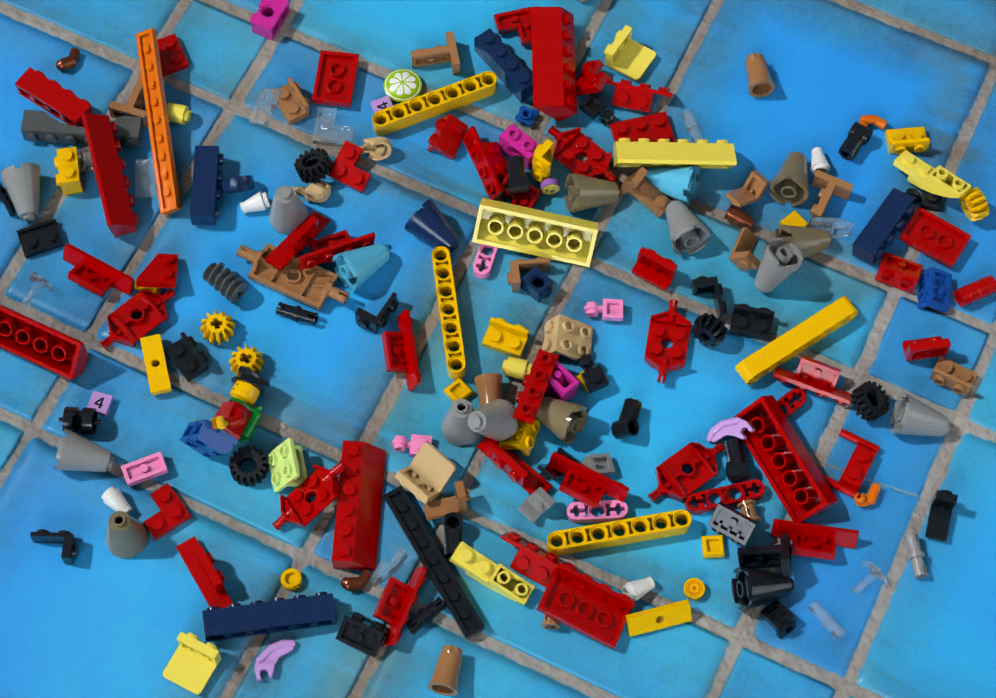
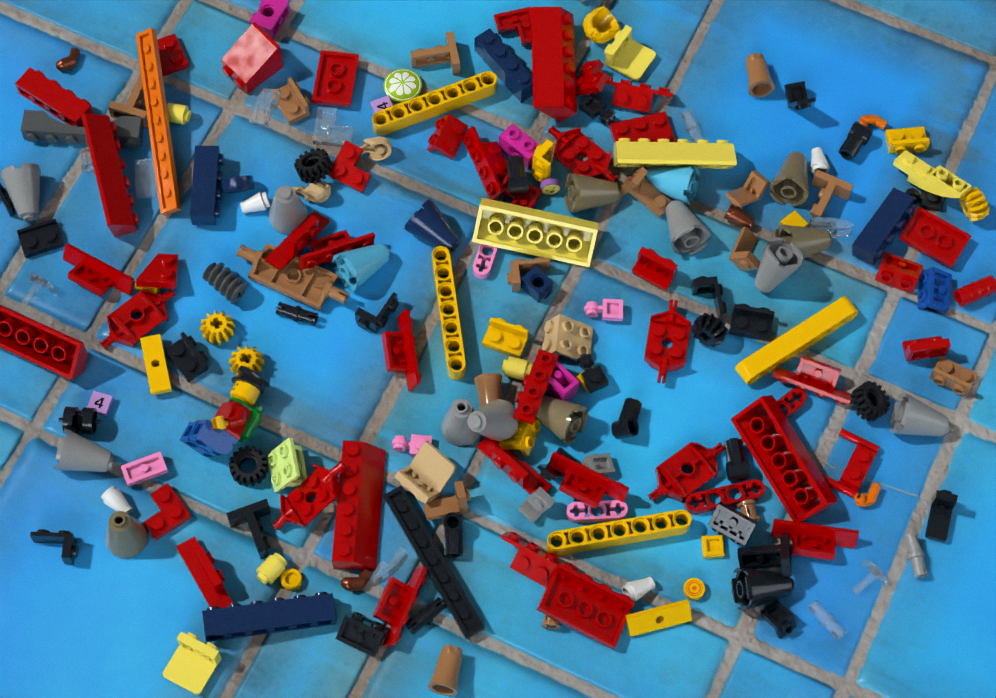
yellow brick [54,147,83,195] -> none
lavender piece [255,639,296,682] -> none
yellow tile [444,378,473,402] -> none
light yellow slope [449,541,535,605] -> none
blue plate [515,106,538,126] -> none
lavender piece [706,417,756,442] -> none
none -> slope [221,22,283,94]
none -> black bracket [226,499,271,559]
none -> light yellow brick [256,552,288,585]
none -> yellow hair [583,6,621,44]
none -> black bracket [784,81,816,110]

